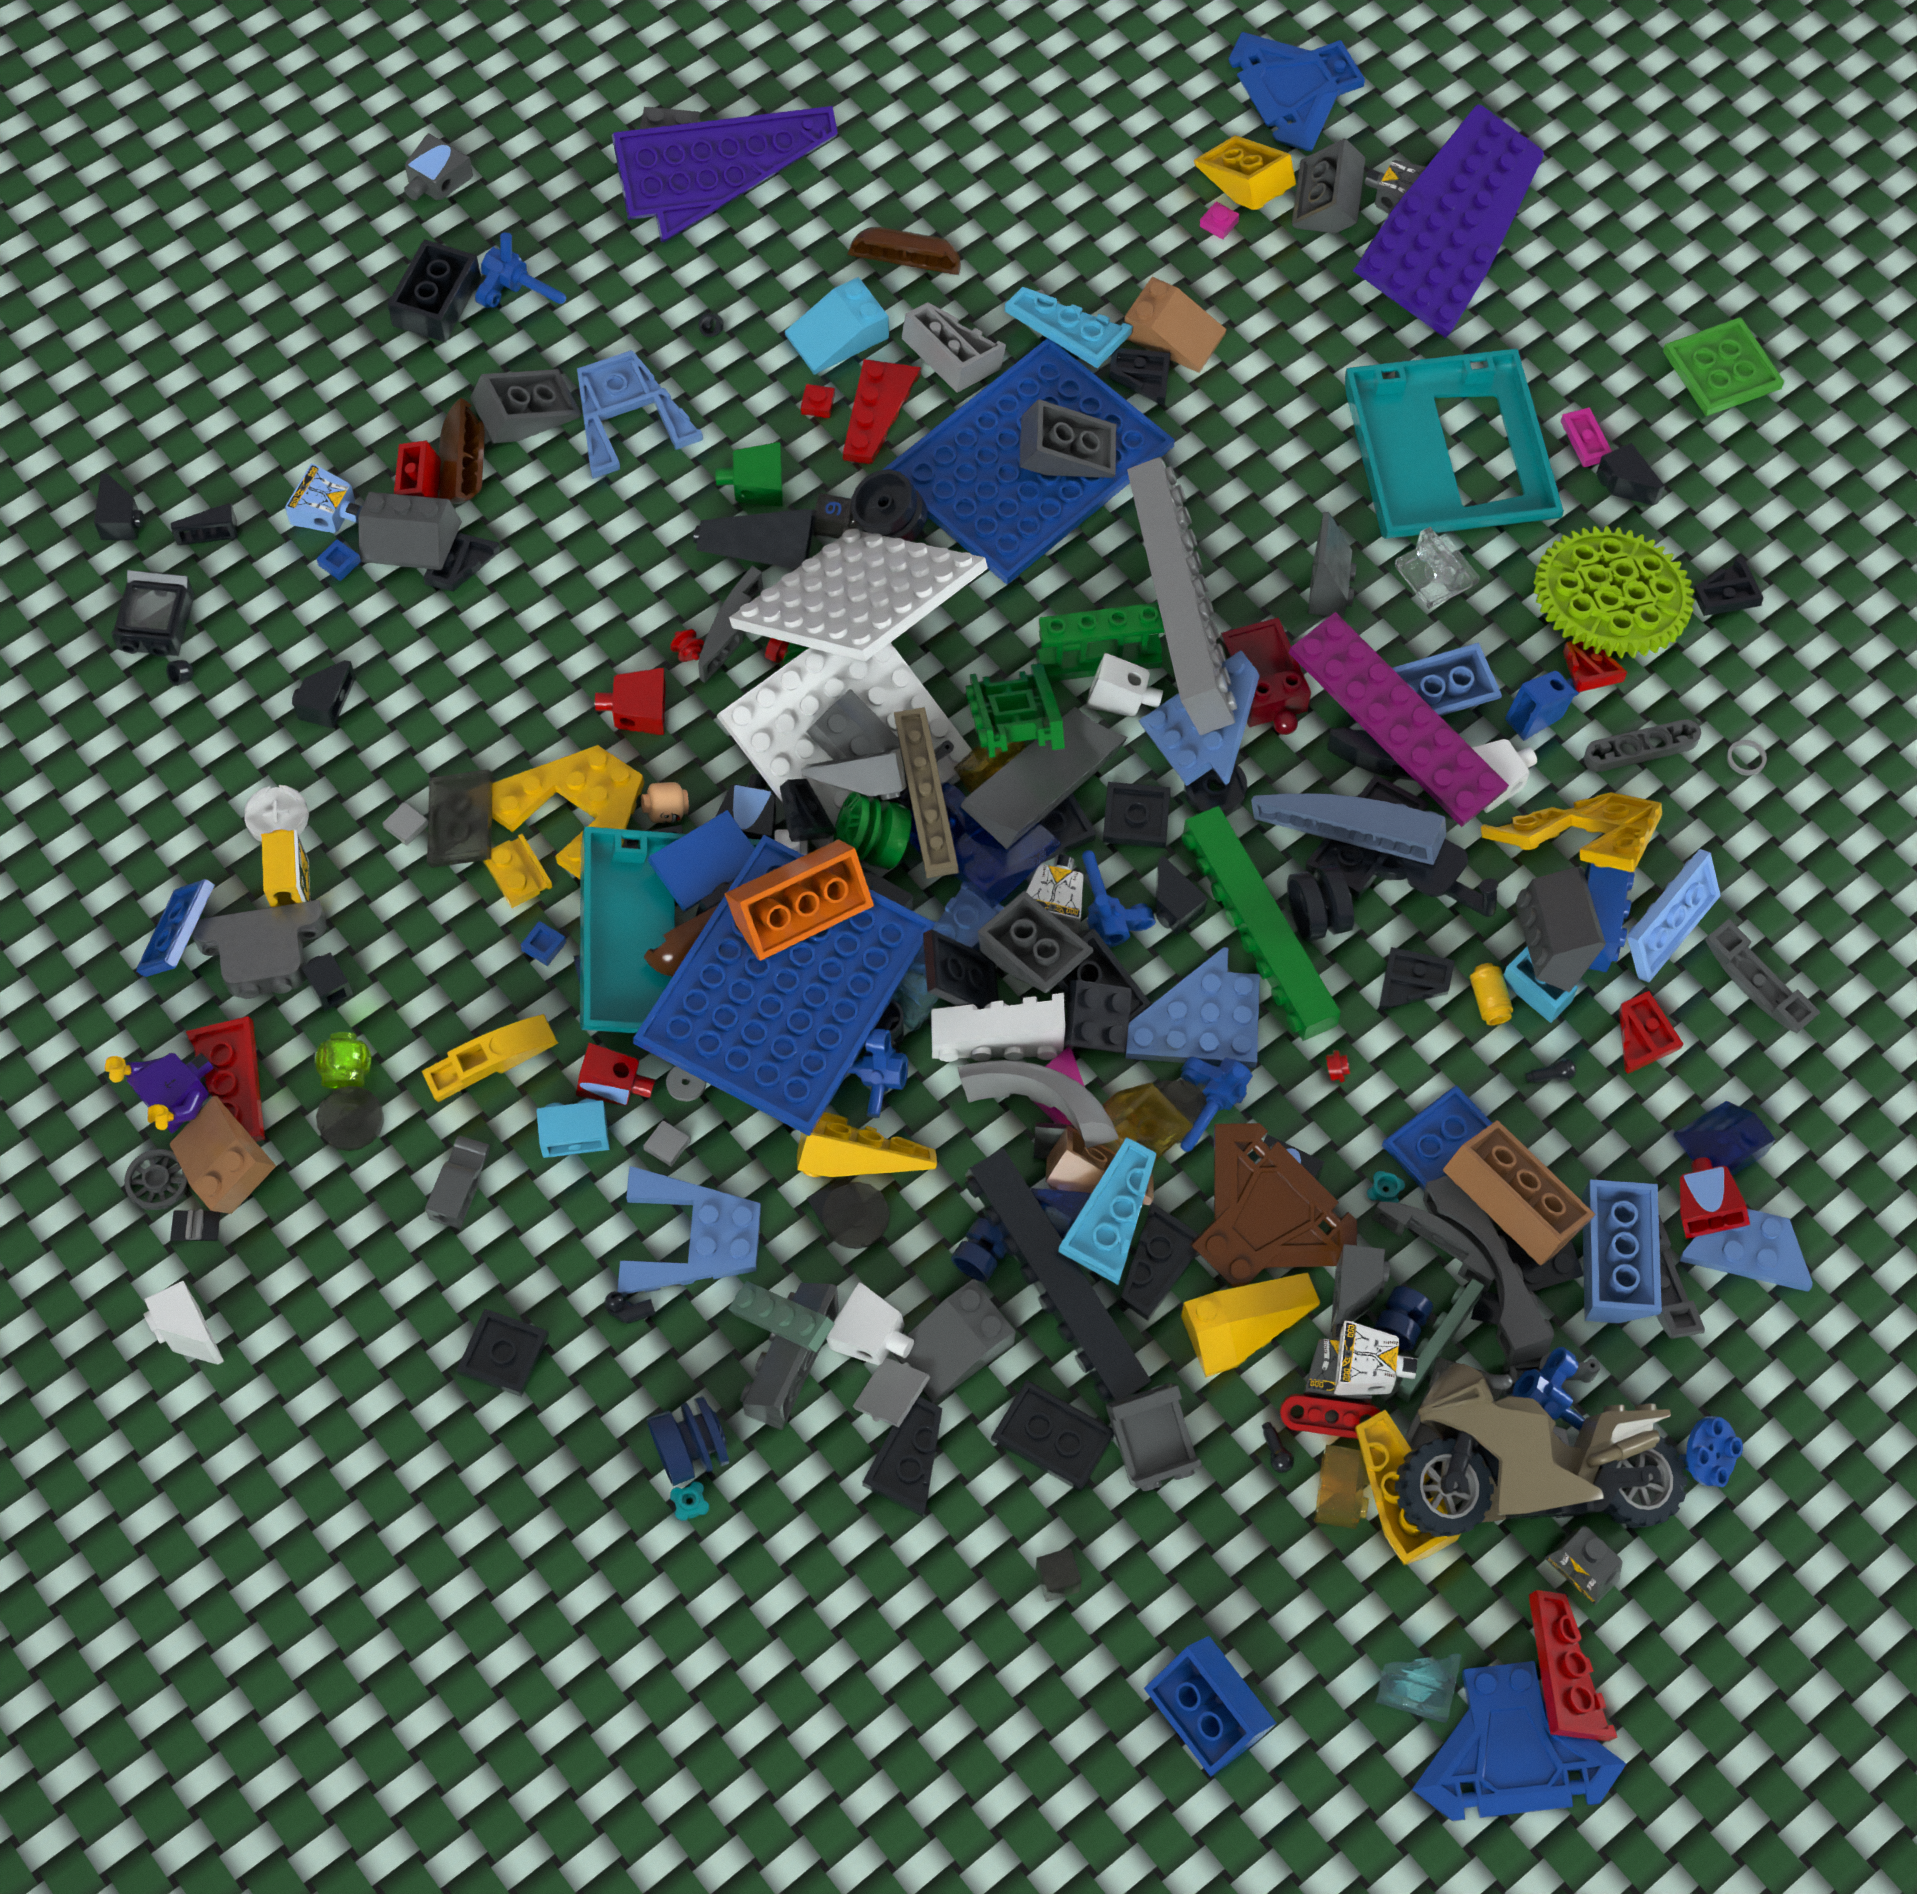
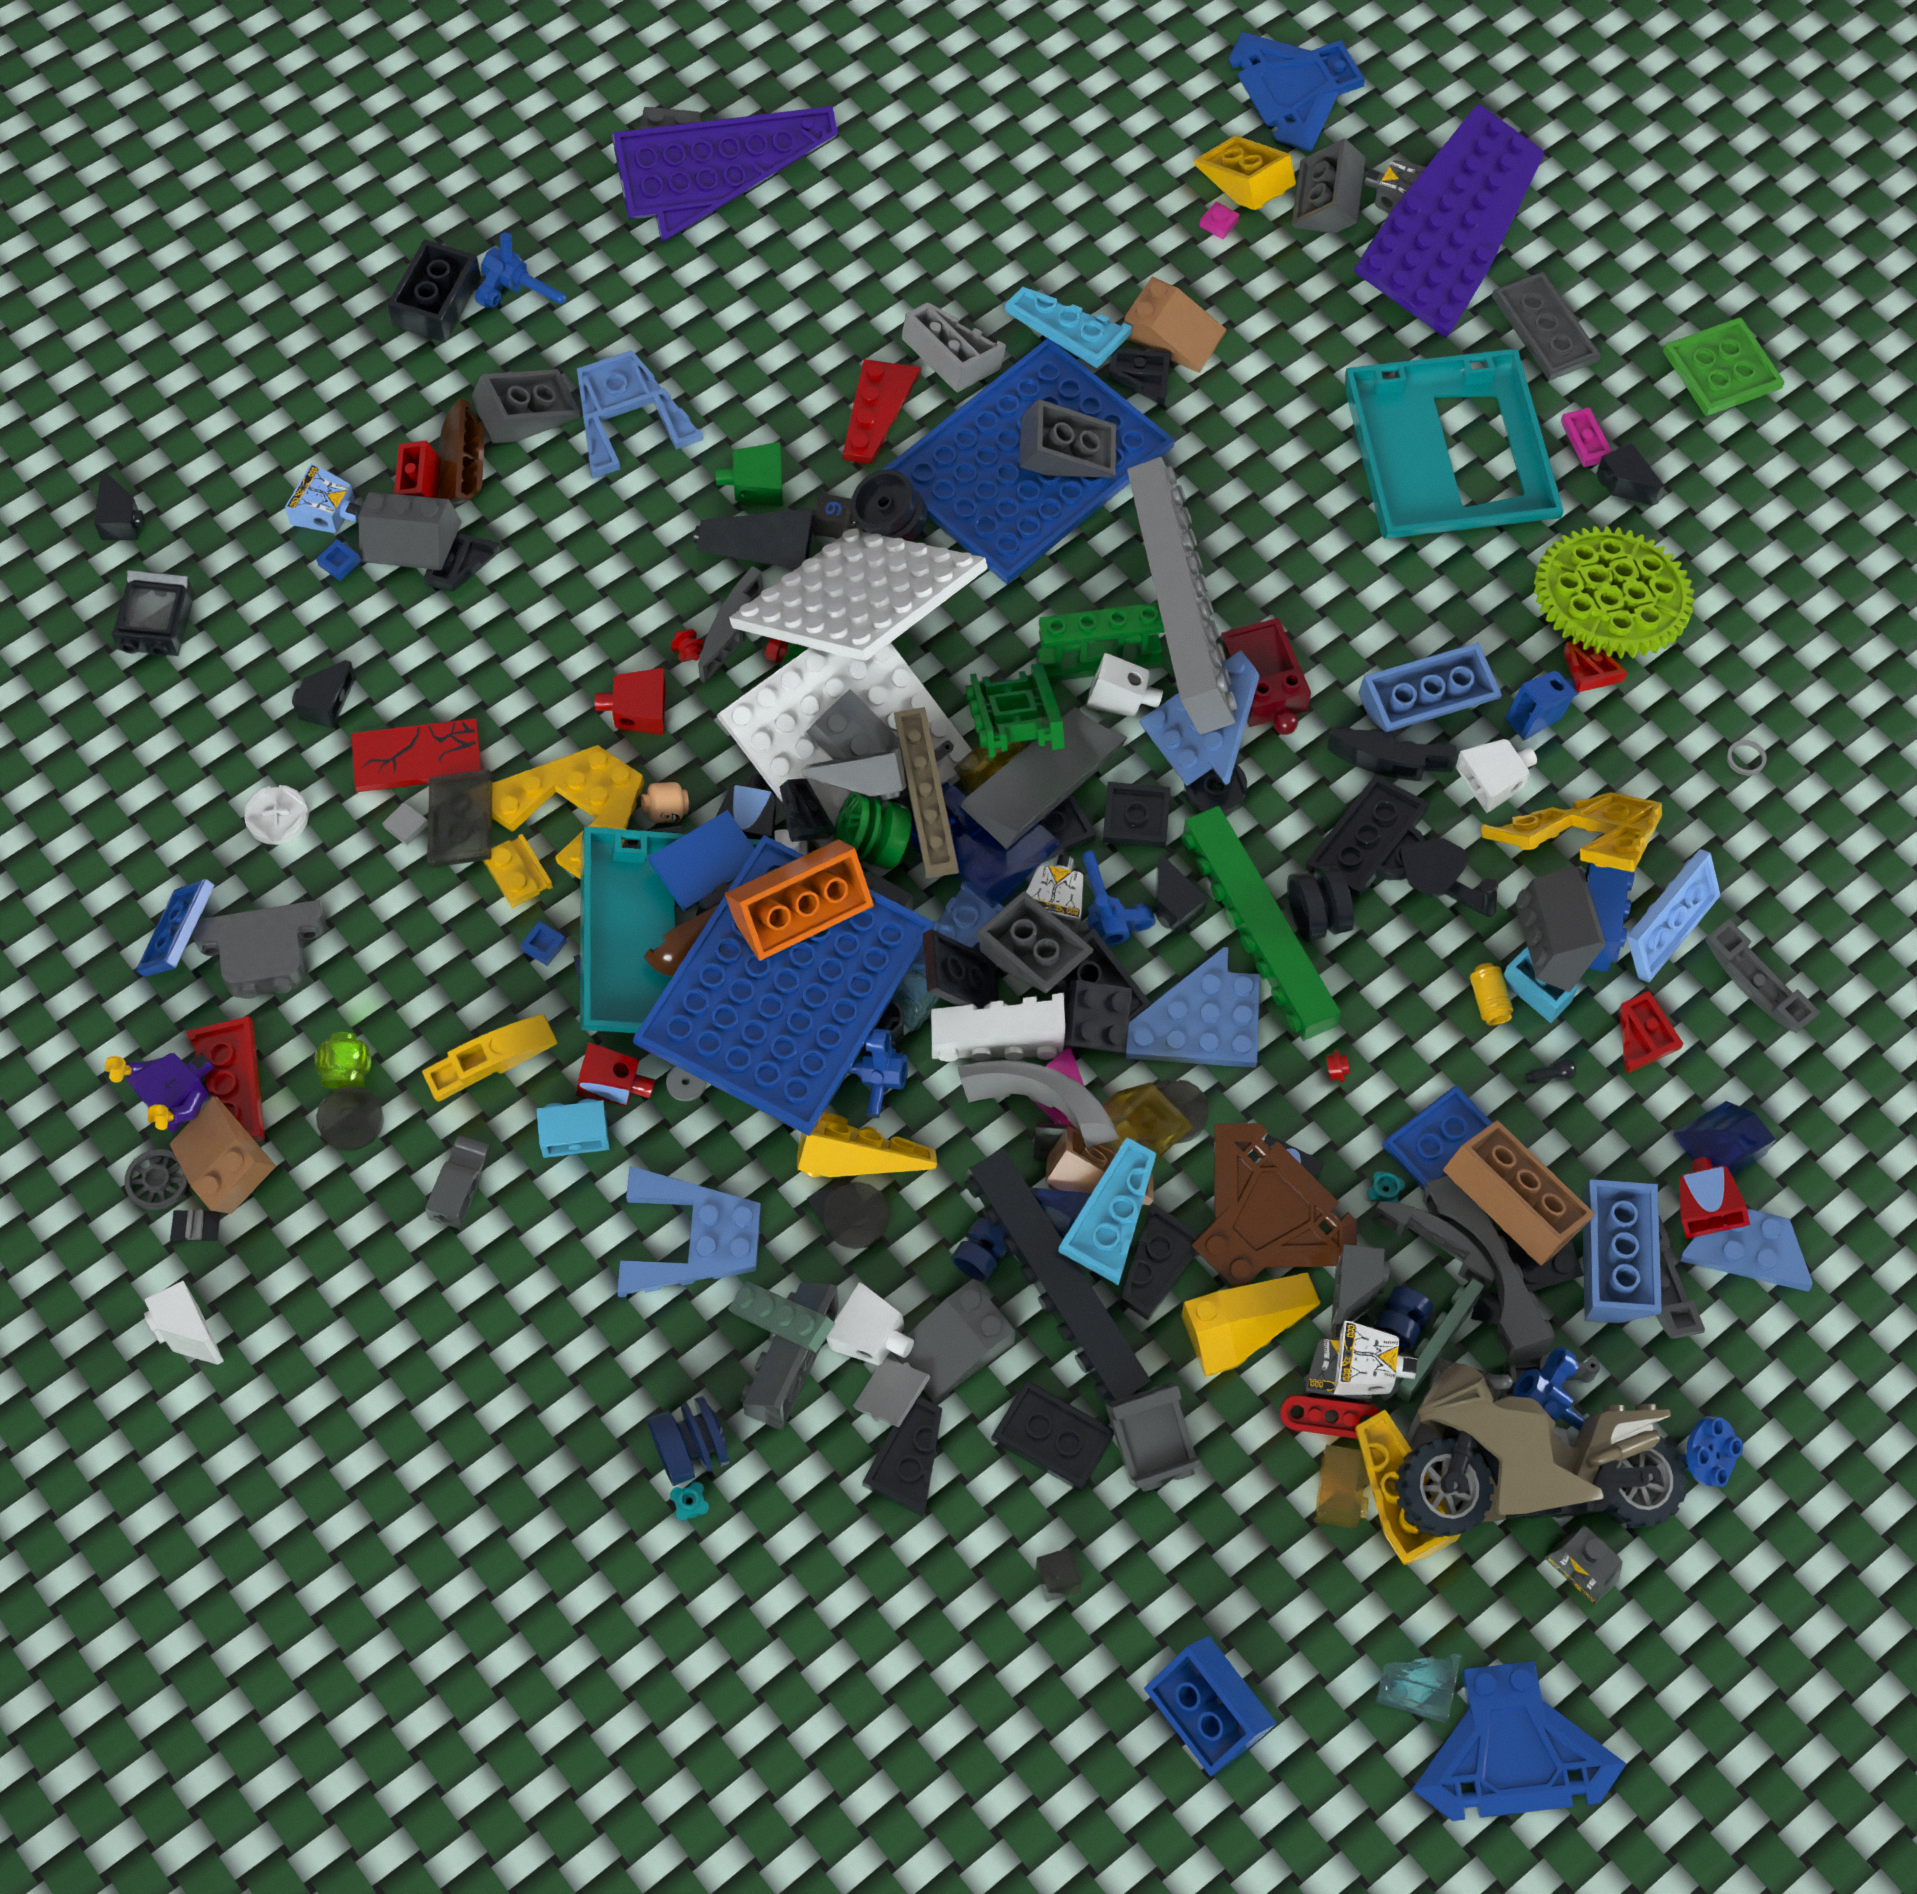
black hinge [166,660,194,686] -> none
black slope [171,503,238,545] -> none
yellow piece [261,829,311,907] -> none
black brick [301,952,354,1011] -> none
dark grey torso [404,133,473,201] -> none
black plate [457,1309,549,1397] -> none
black arm [605,1291,656,1324] -> none
light grey tile [643,1120,690,1167] -> none
black hinge [698,313,724,337] -> none
medium azure slope [785,277,889,375] -> none
red plate [801,384,835,418] -> none
reddish brown brick [848,227,961,275] -> none
blue piece [1180,1056,1253,1152] -> none
sand blue slope [1251,793,1446,865] -> none
black piece [1262,1422,1294,1473] -> none
magenta plate [1289,612,1509,827] -> none
dark grey slope [1308,512,1357,618] -> none
black wing [1378,947,1455,1010] -> none
clear bracket [1394,527,1480,609] -> none
red wing [1529,1590,1617,1742] -> none
dark grey beam [1583,719,1701,772] -> none
black wing [1693,556,1764,616] -> none
none -> red tile [351,718,482,792]
none -> dark grey tile [1492,272,1601,381]

